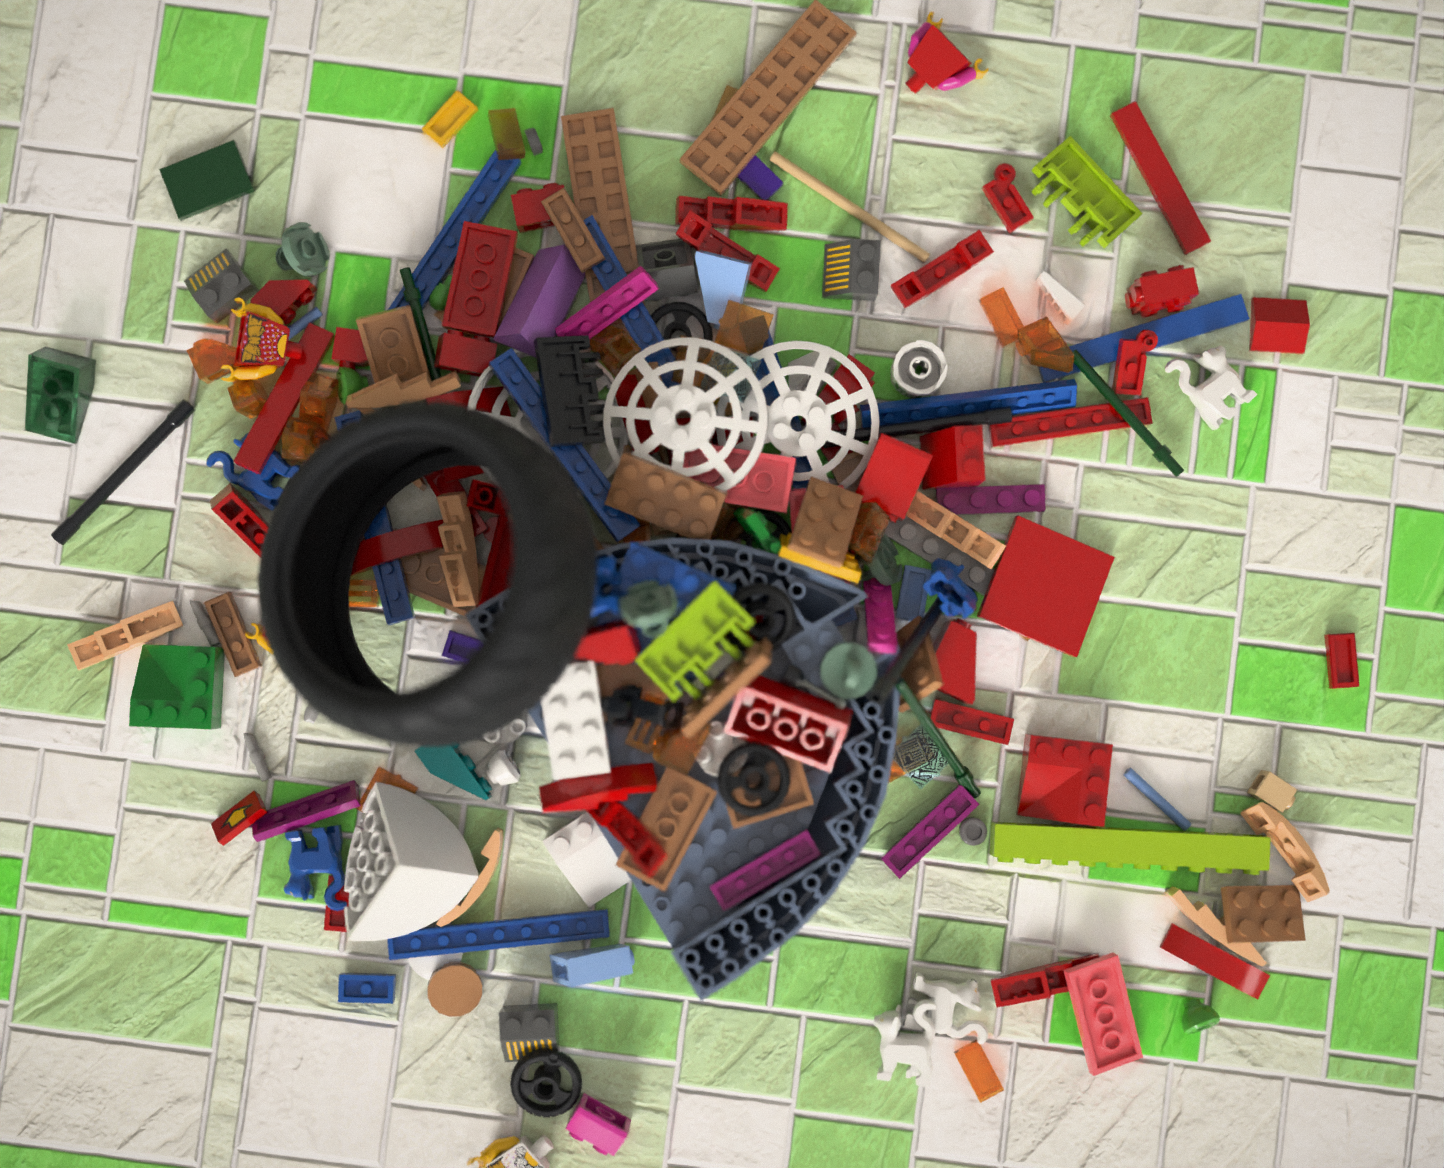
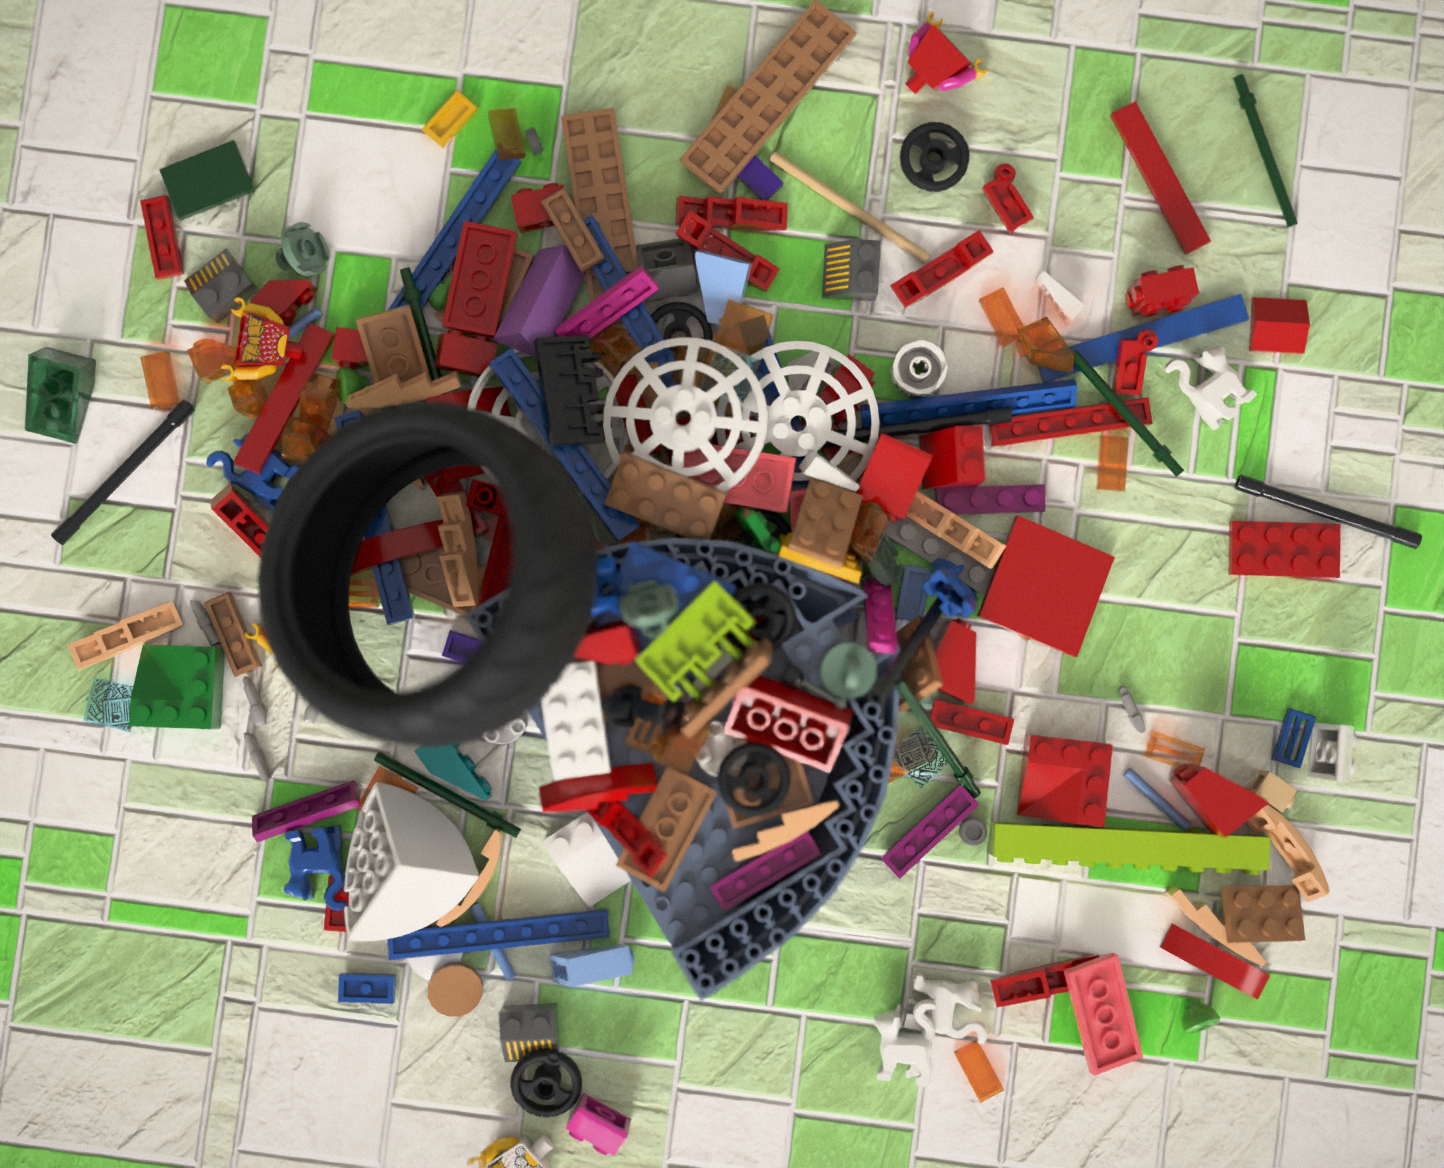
red tile [211,790,267,846] -> none
white cone [486,750,521,786] -> none
lime hinge [1031,136,1143,248] -> none
red tile [1324,633,1360,689] -> none
none -> clear light blue piece [83,677,133,732]
none -> red tile [140,195,184,280]
none -> clear orange tile [140,351,180,410]
none -> light grey piece [242,676,266,726]
none -> dark green bar [374,751,521,838]
none -> medium blue bar [469,902,516,981]
none -> light nougat slope [733,799,839,862]
none -> white slope [799,450,859,491]
none -> black wheel [900,122,970,192]
none -> clear orange tile [1096,435,1128,492]
none -> light grey piece [1118,686,1146,734]
none -> clear orange tile [1143,731,1205,768]
none -> red slope [1169,763,1269,838]
none -> red plate [1228,521,1341,578]
none -> dark green bar [1233,74,1298,228]
none -> black piece [1234,474,1422,549]
none -> blue tile [1271,708,1316,768]
none -> white slope [1308,723,1356,782]

